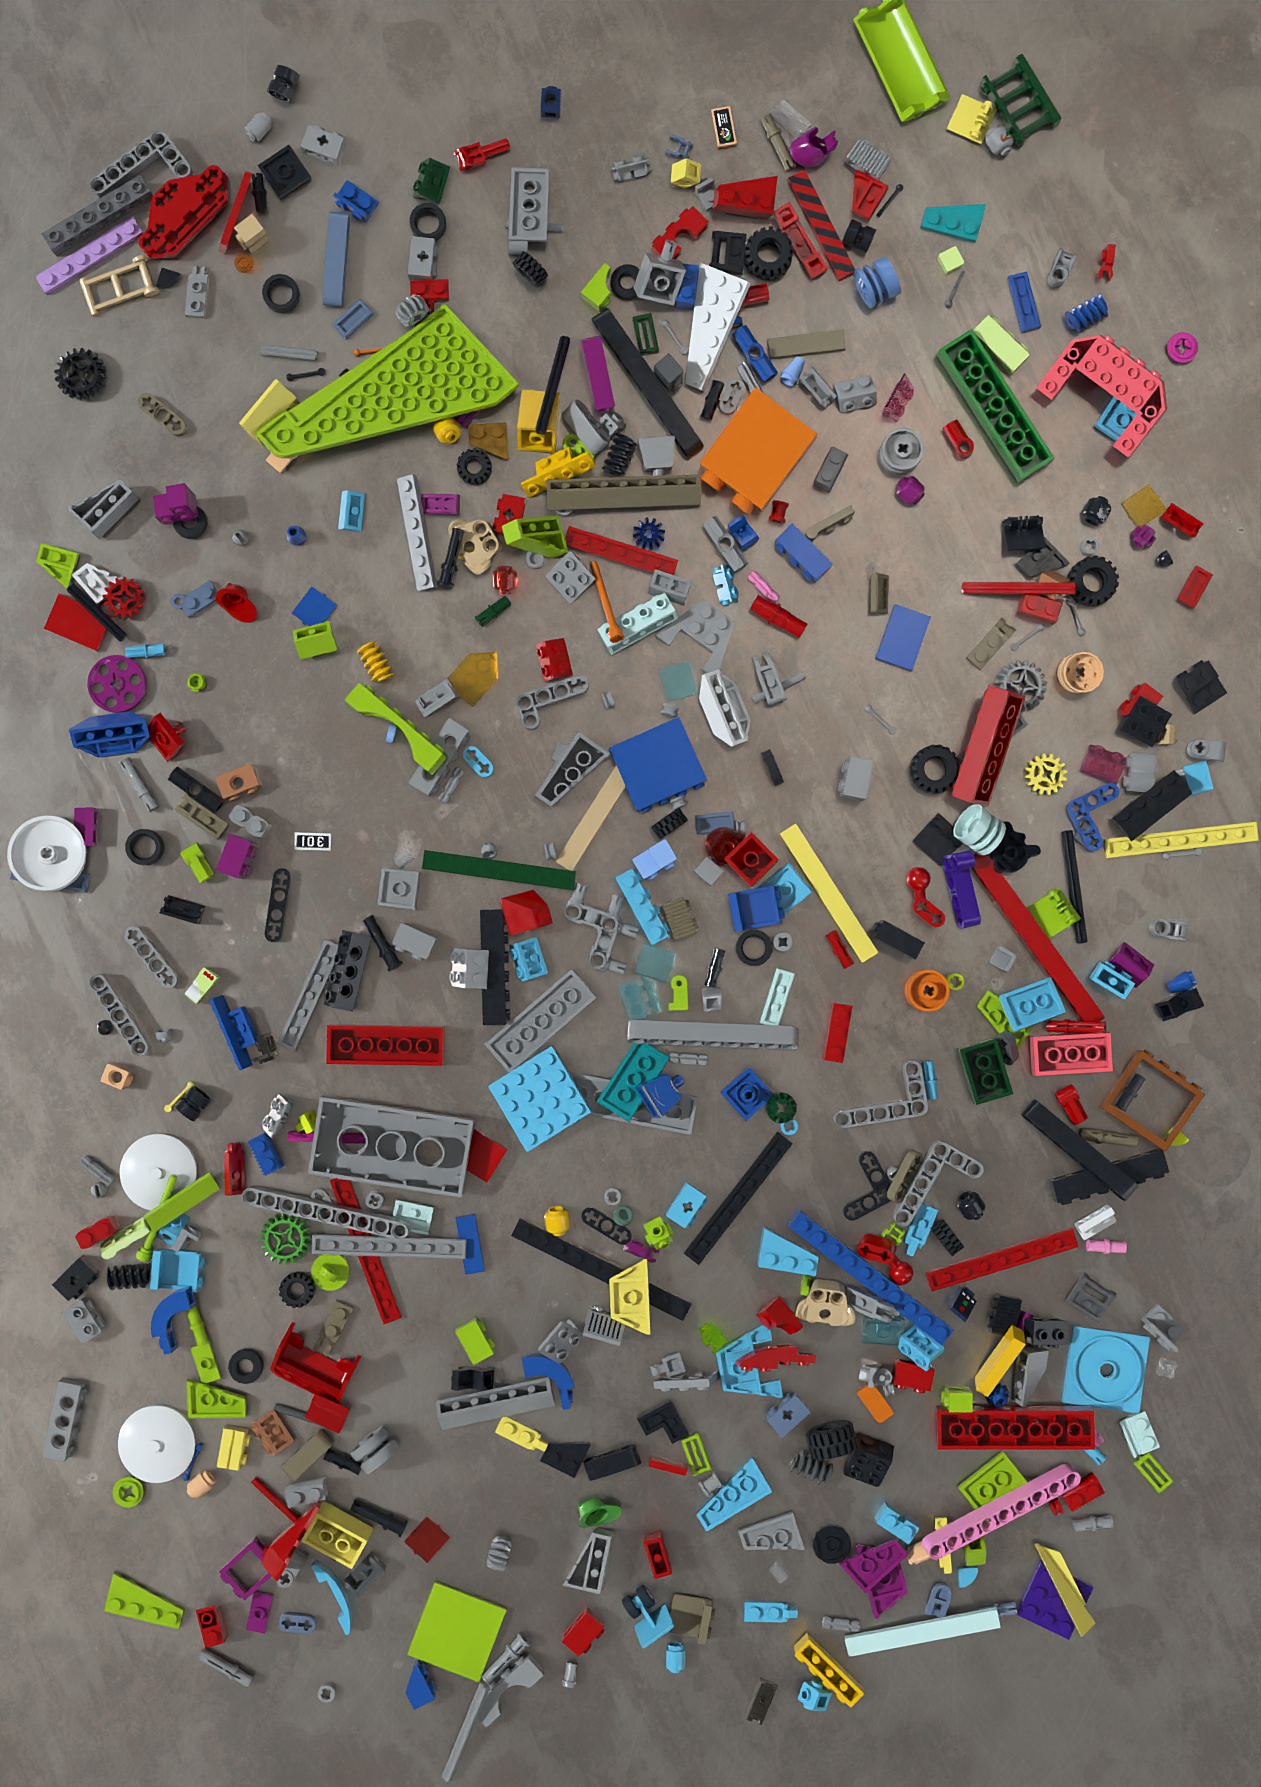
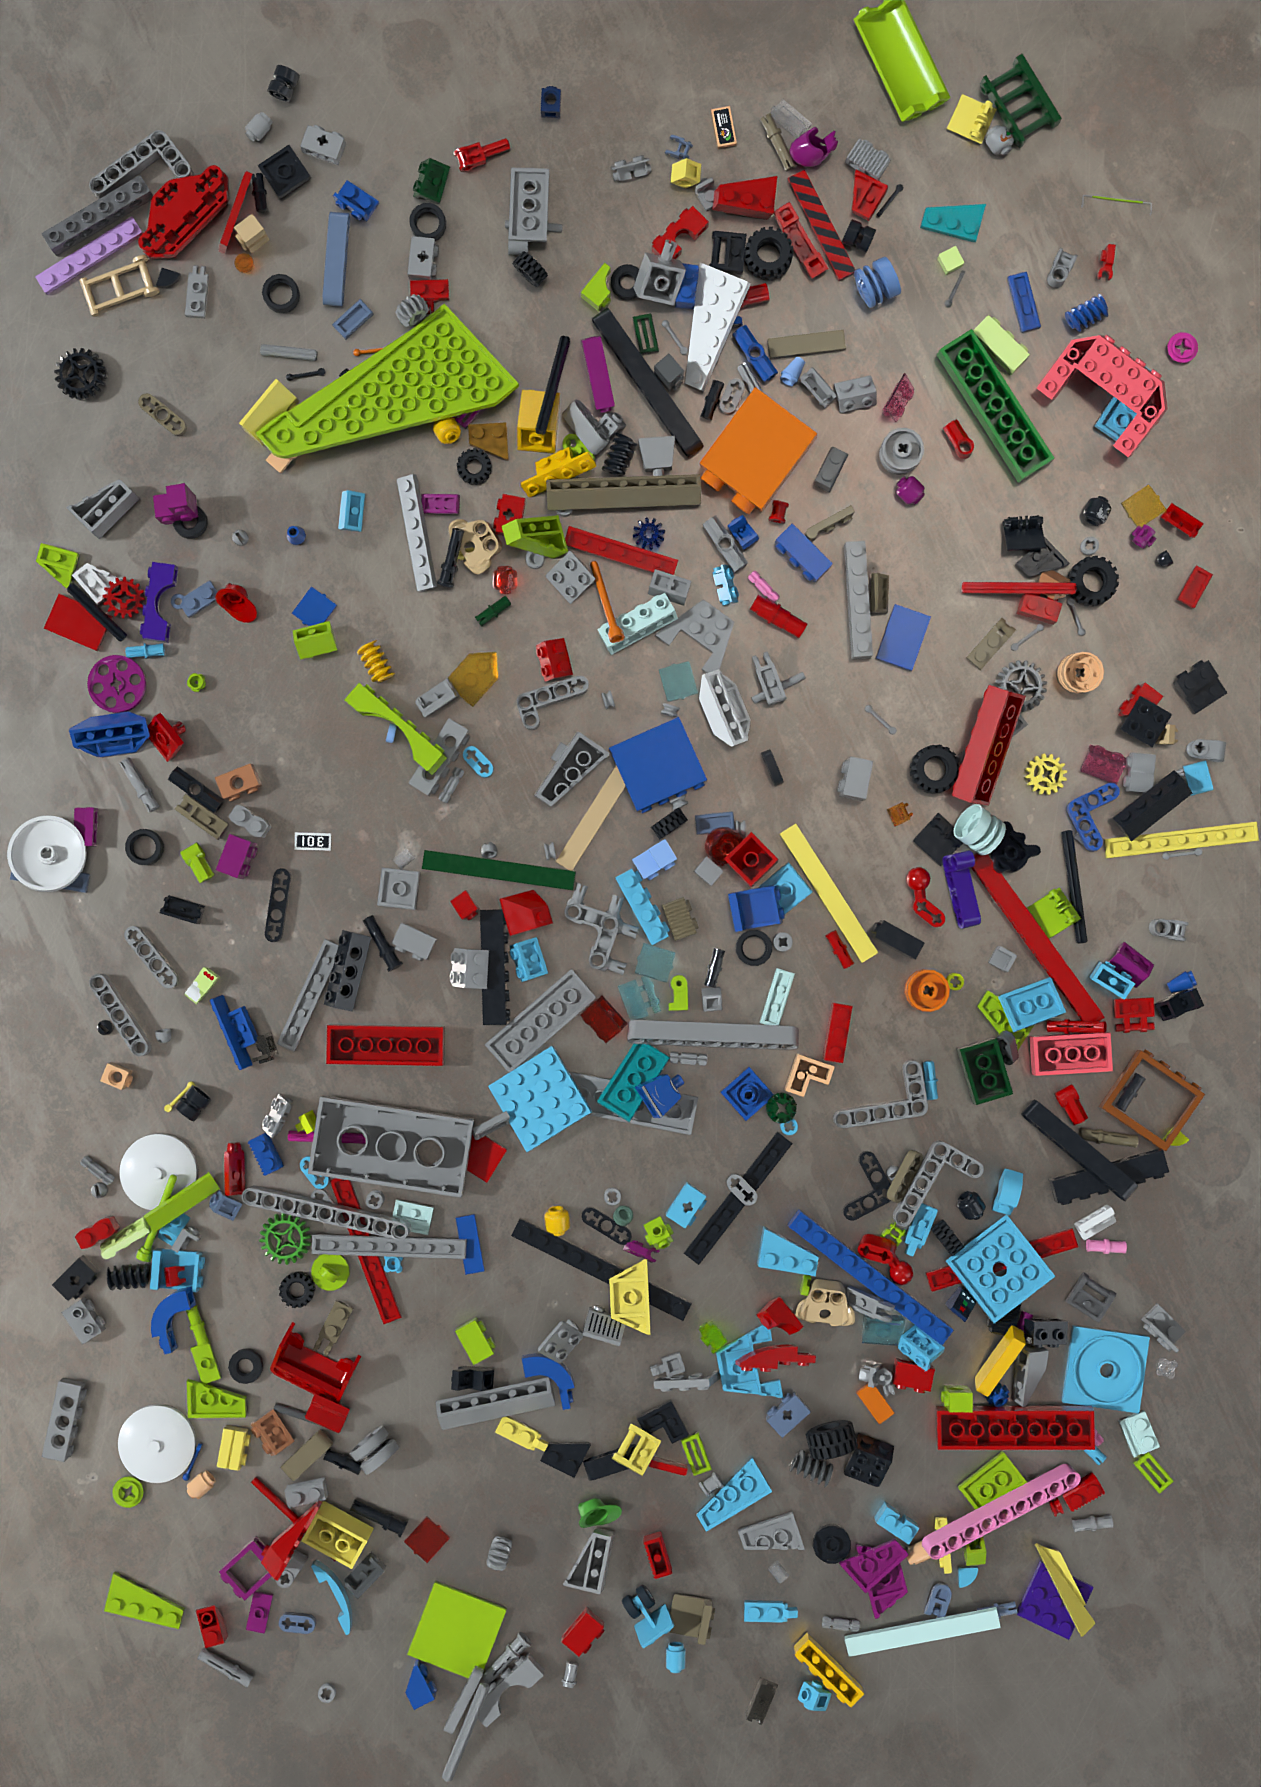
none -> dark purple arch [140,562,178,643]
none -> red tile [164,1266,186,1287]
none -> sand blue bracket [209,1190,242,1221]
none -> medium azure beam [300,1156,330,1189]
none -> medium azure plate [383,1256,403,1273]
none -> light grey beam [443,1665,484,1734]
none -> red slope [450,890,480,921]
none -> light grey tile [472,1111,510,1140]
none -> clear red brick [580,995,628,1043]
none -> light yellow plate [612,1424,661,1476]
none -> light grey beam [726,1174,757,1206]
none -> light nougat brick [784,1053,835,1097]
none -> light grey brick [844,541,873,659]
none -> clear orange tile [887,802,913,826]
none -> medium azure piece [945,1214,1055,1323]
none -> medium azure brick [992,1168,1023,1215]
none -> lime piece [1081,195,1152,216]
none -> red plate [1114,997,1155,1033]

